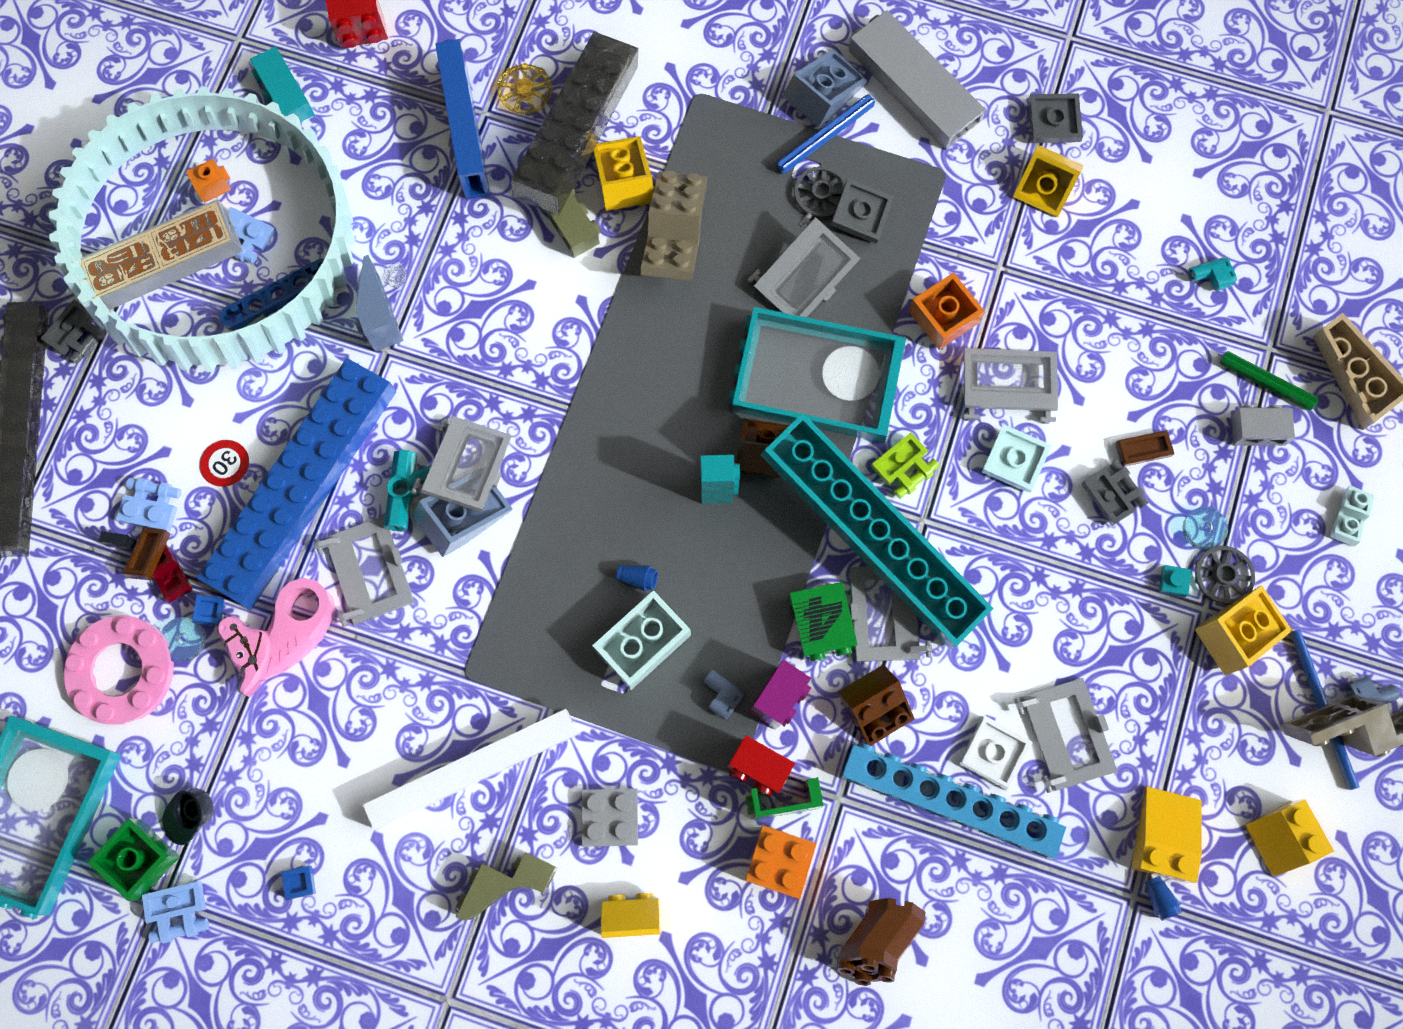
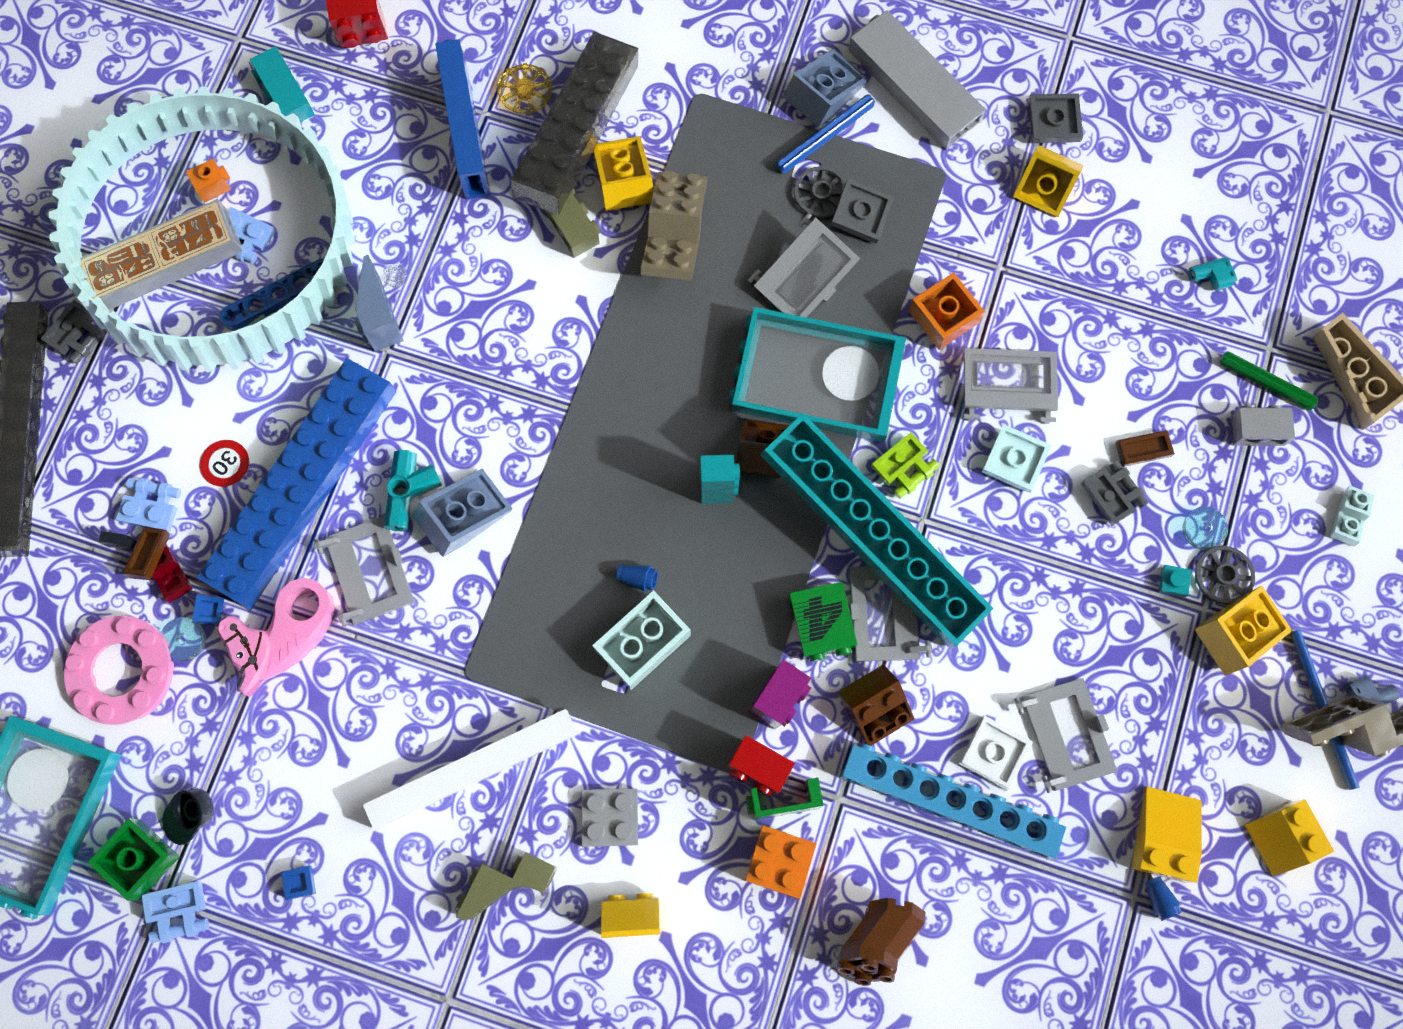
piece [411,416,512,513] -> none
sand blue piece [703,670,746,720] -> none

